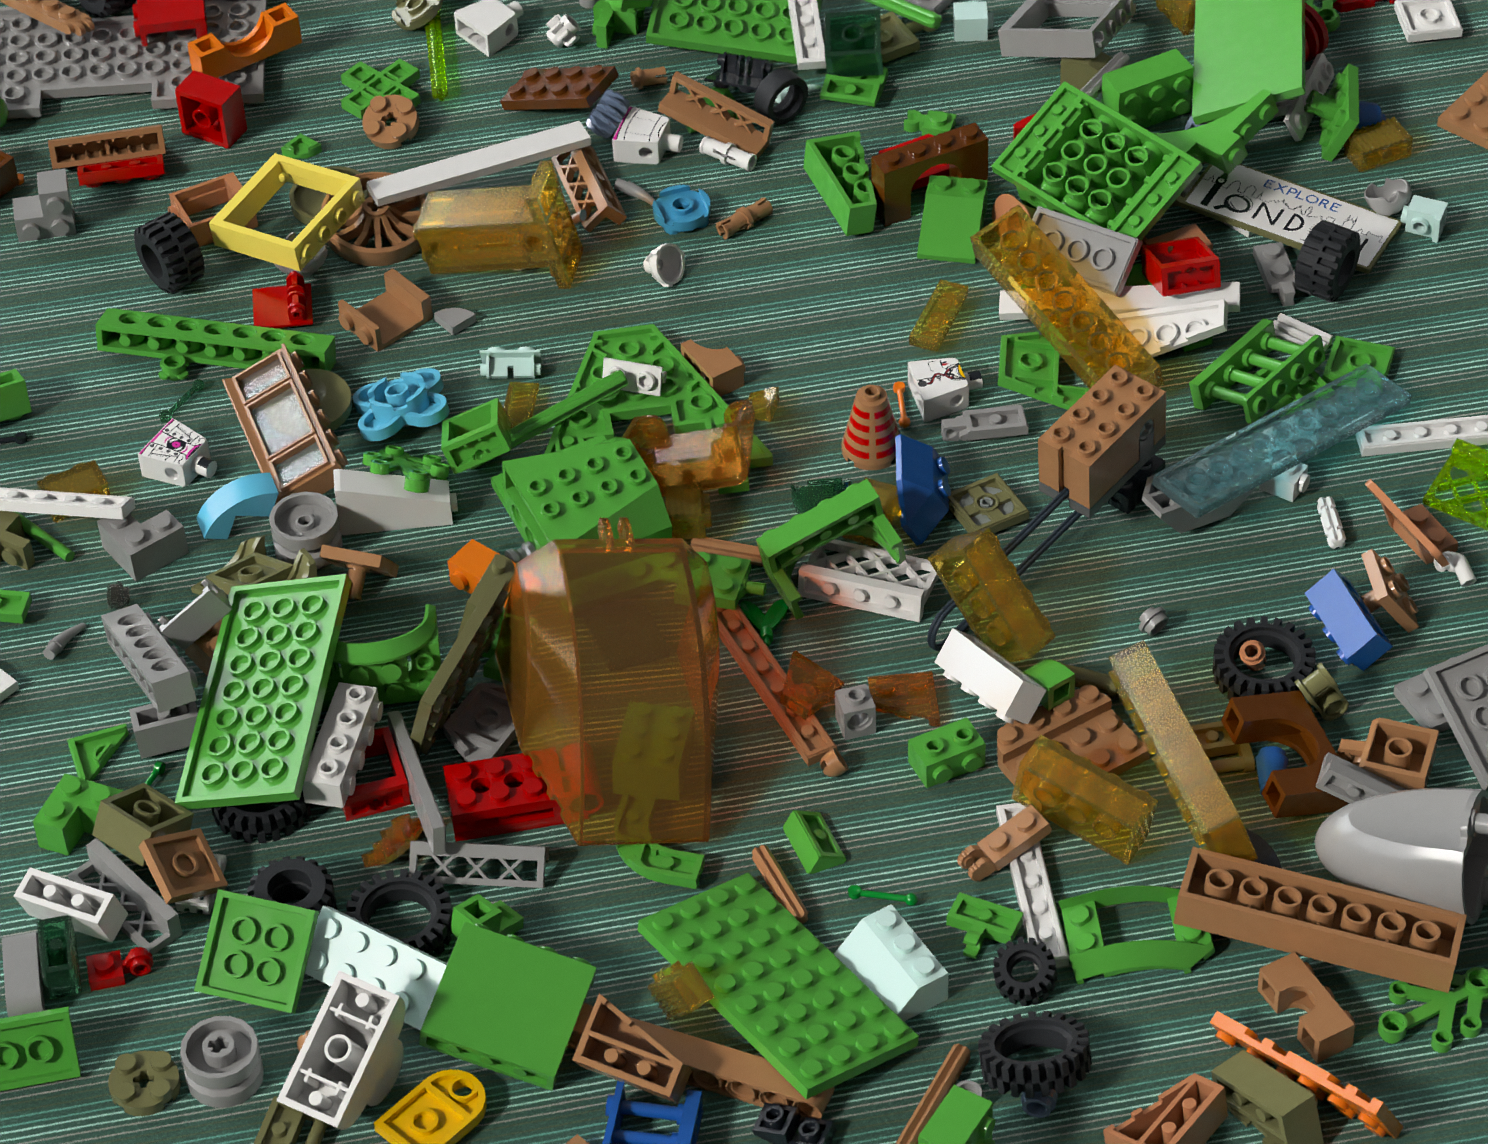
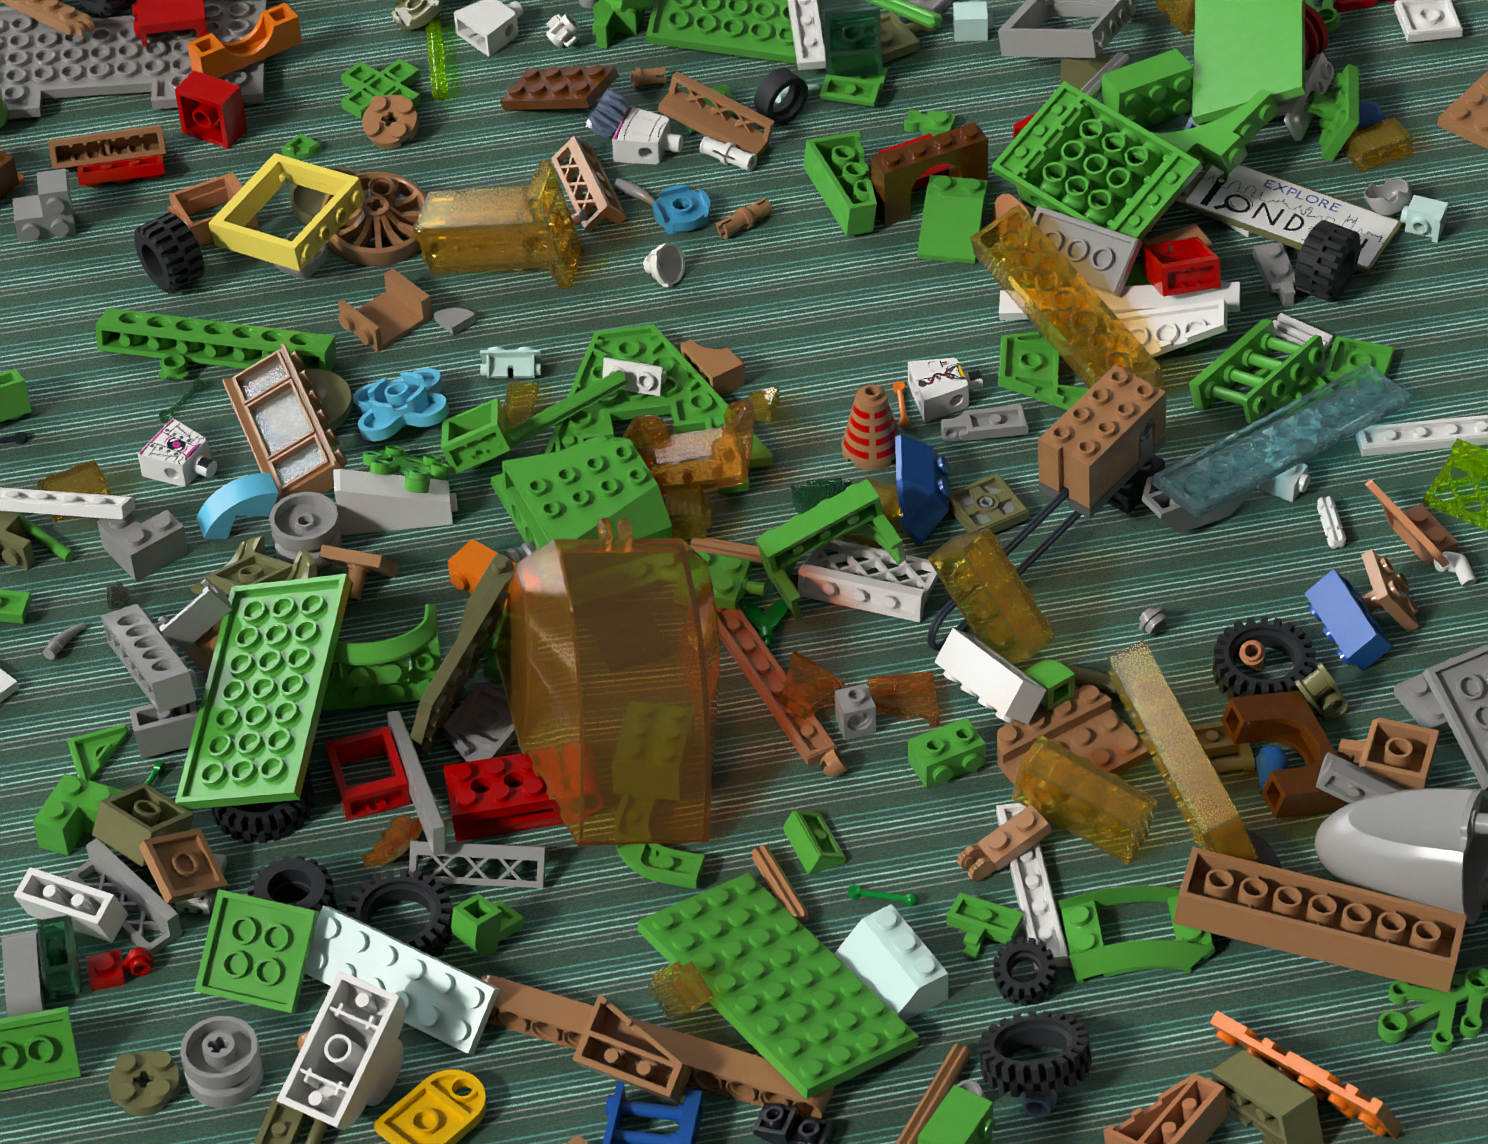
red hinge [252,271,313,328] -> none
white brick [302,682,383,808] -> none
white tile [367,121,591,207] -> none
bright green panel [419,922,597,1091] -> none
black hinge [704,52,773,93] -> none
clear yellow plate [909,279,968,352] -> none
medium nougat arch [1257,952,1356,1063] -> none

